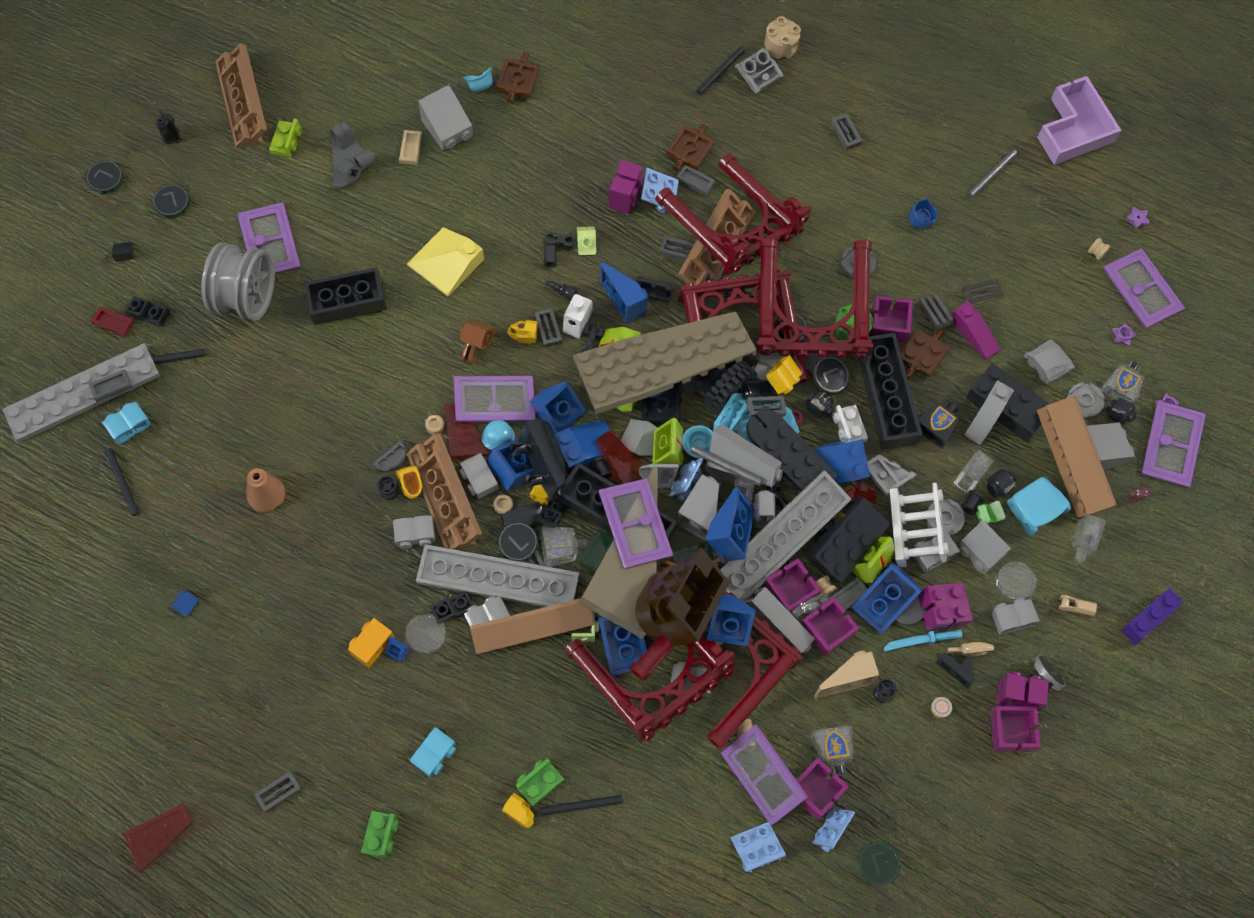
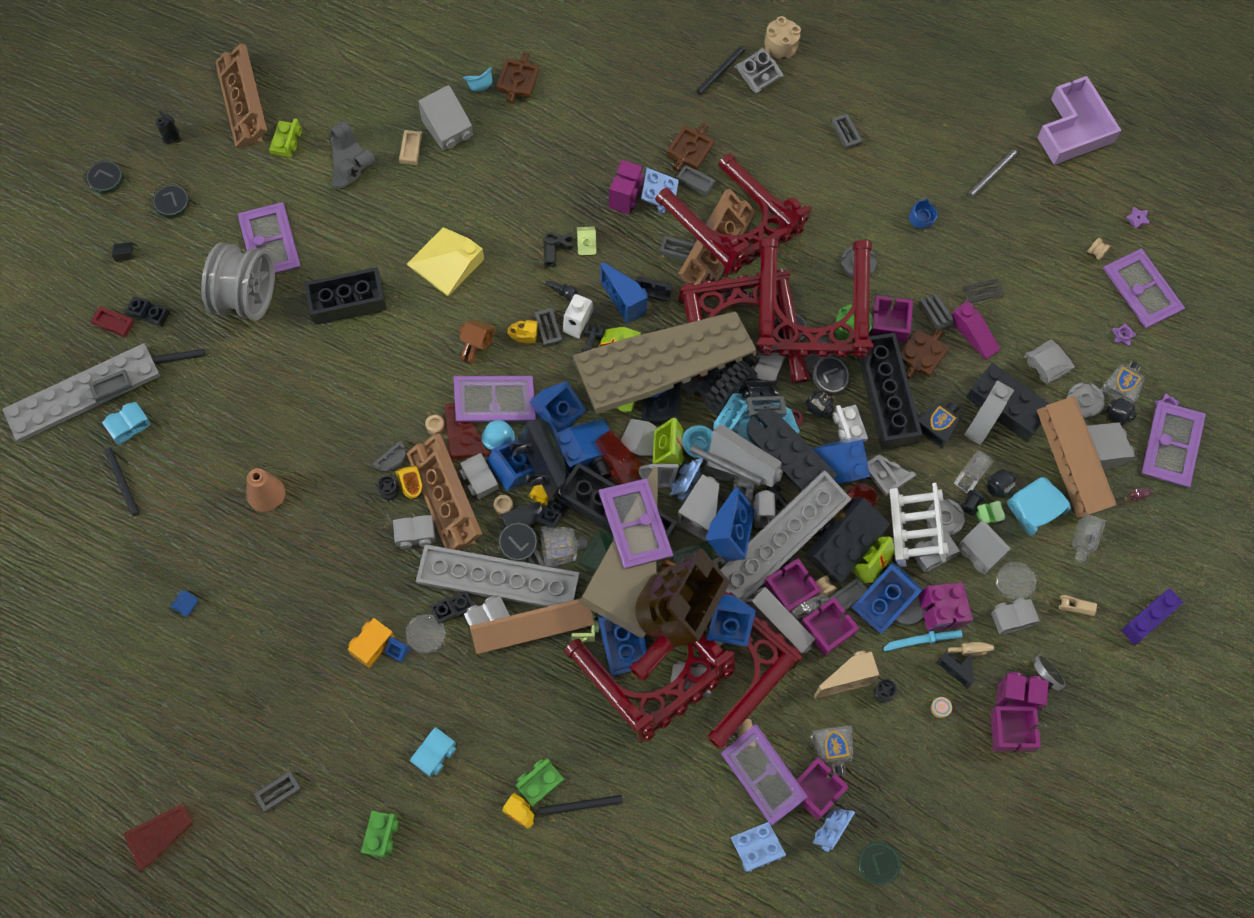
yellow brick [765,355,802,394] -> none

